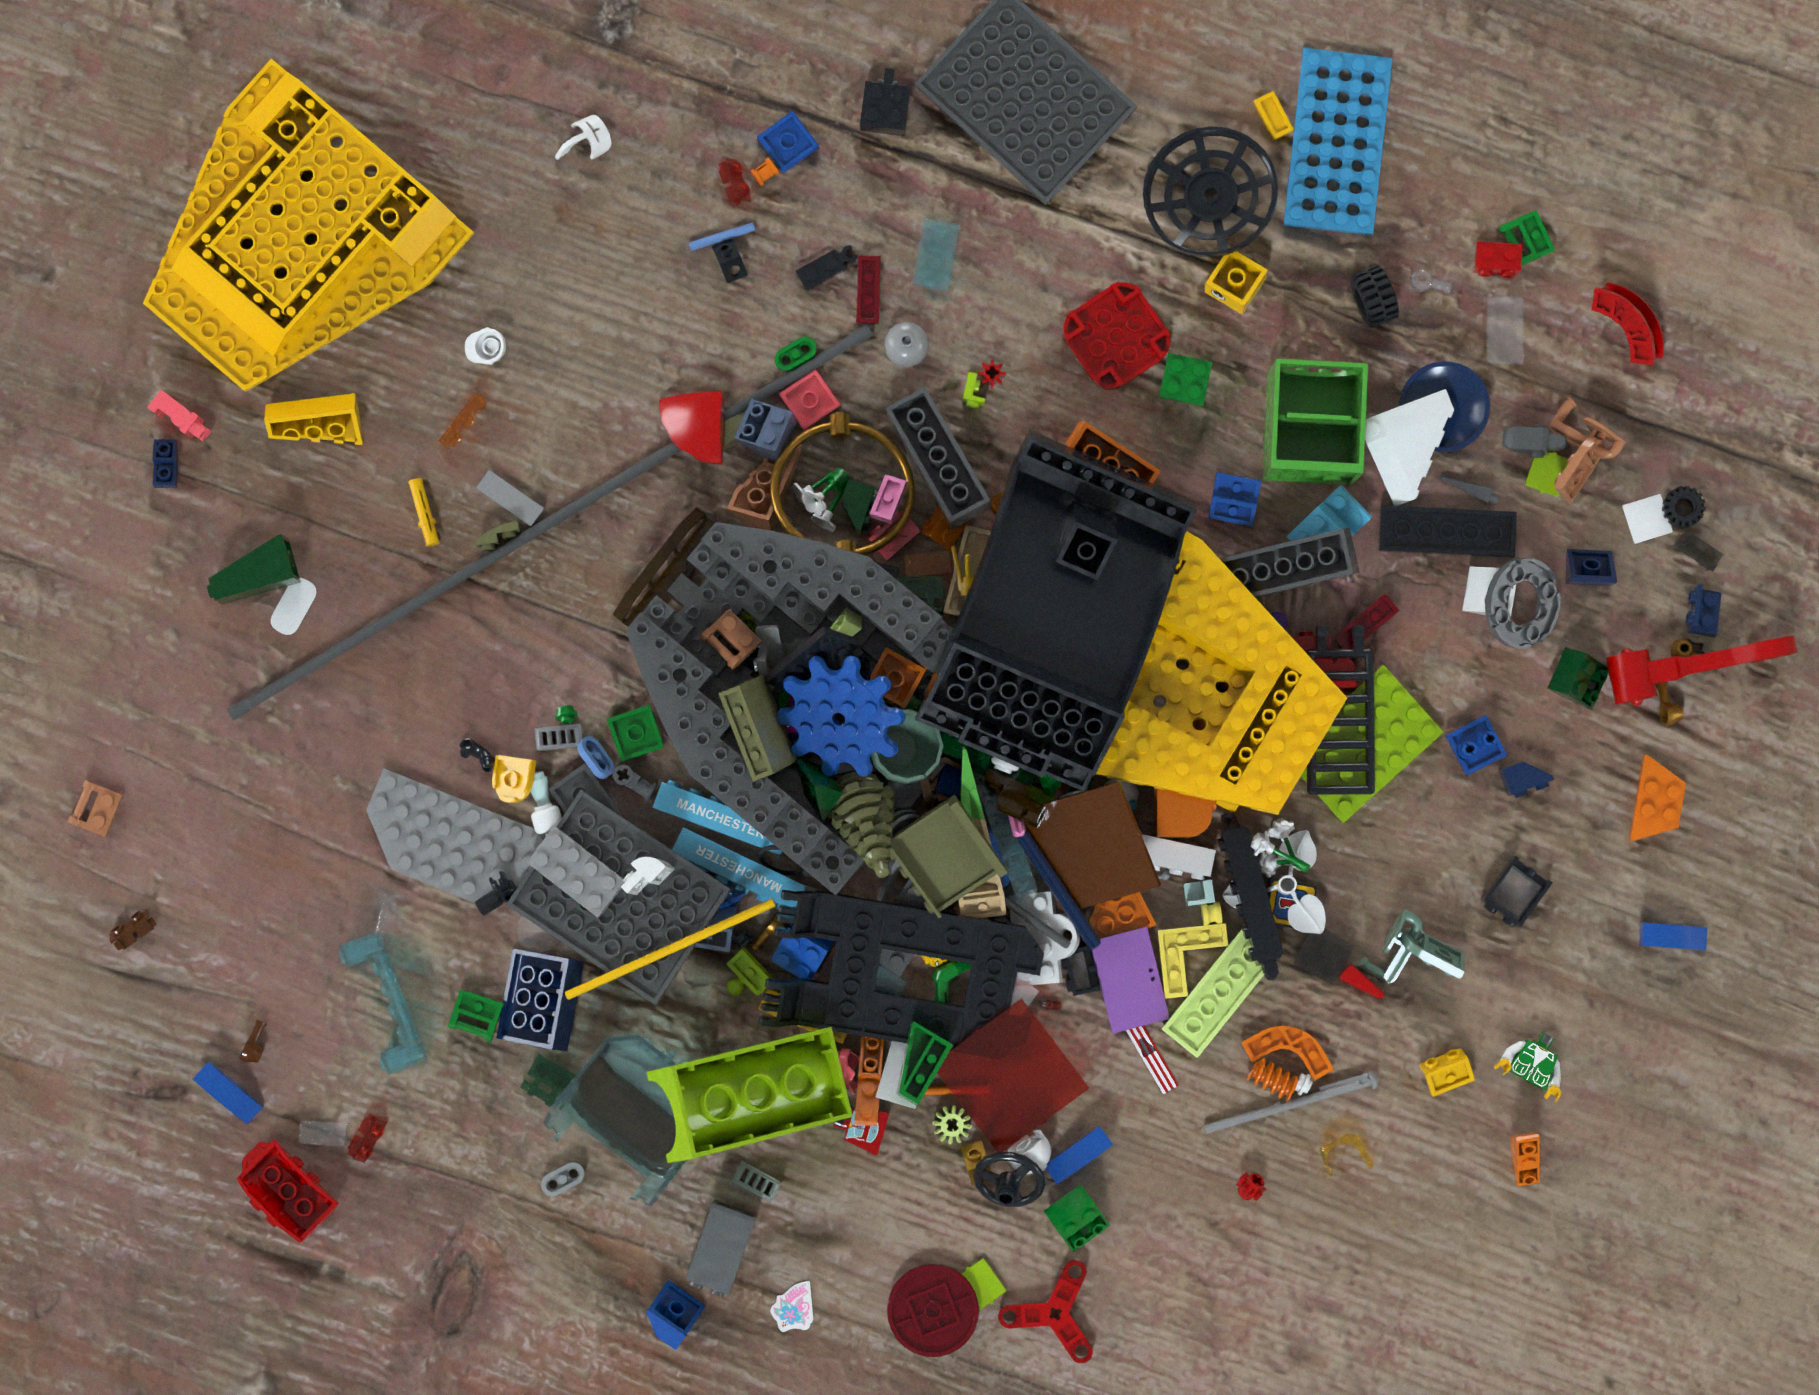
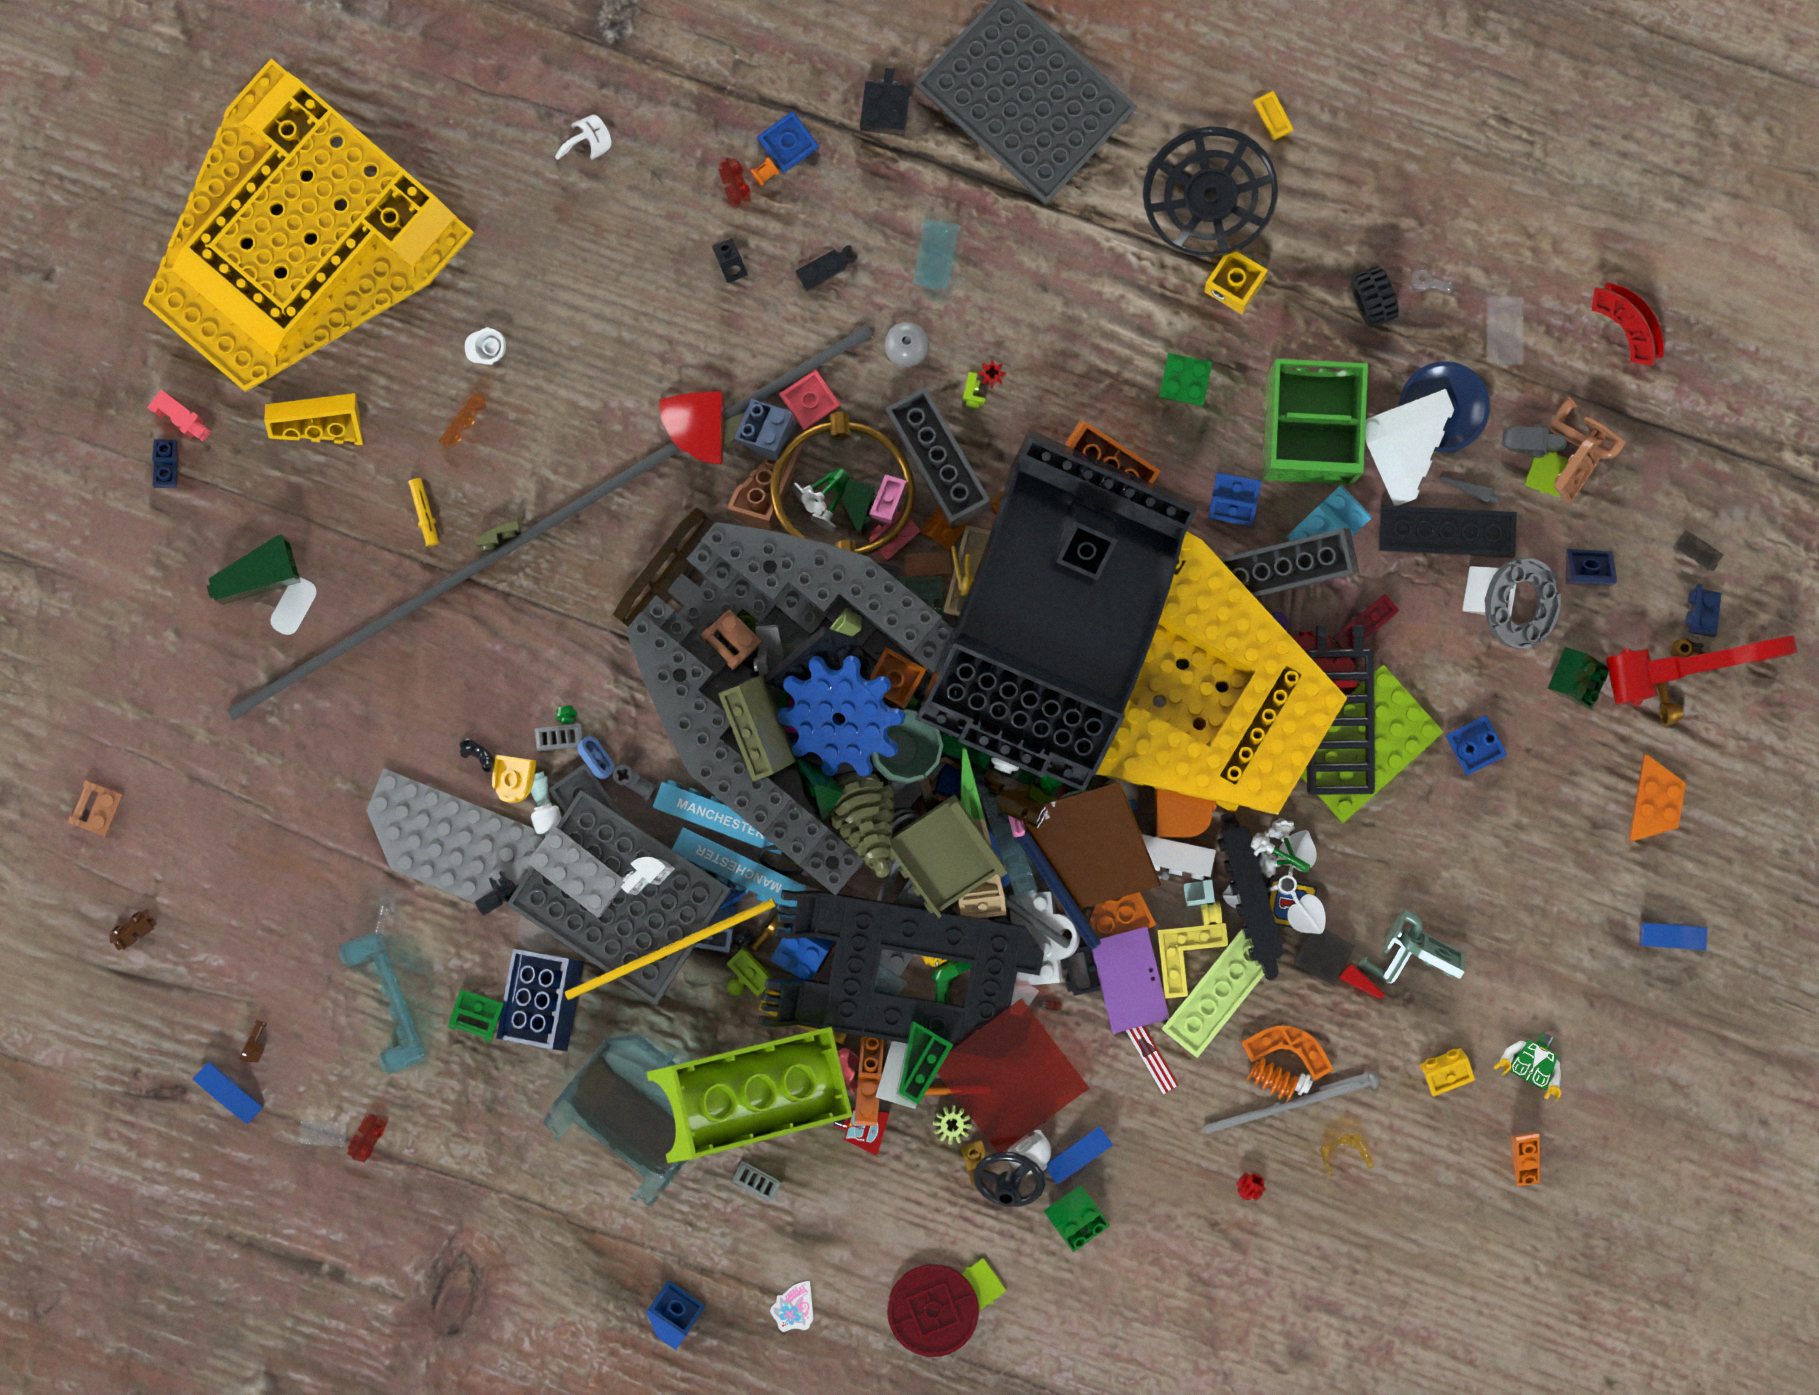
red slope [236,1139,339,1243] -> none
light grey tile [476,470,545,527] -> none
clear green plate [520,1054,579,1110] -> none
light grey plate [541,1162,585,1196] -> none
green plate [607,705,664,762] -> none
dark grey slope [686,1200,758,1297] -> none
medium blue bar [689,222,755,251] -> none
green plate [774,337,817,372] -> none
dark red plate [856,255,881,324] -> none
red piece [998,1260,1093,1363] -> none
red tile [1063,281,1171,390] -> none
dark azure piece [1283,48,1393,236] -> none
red bracket [1473,241,1522,278] -> none
window [1481,856,1553,928] -> none
dark blue slope [1498,762,1554,798] -> none
green plate [1499,210,1555,267] -> none
white sticker [1622,494,1673,544] -> none
black tyre [1662,486,1706,528] -> none

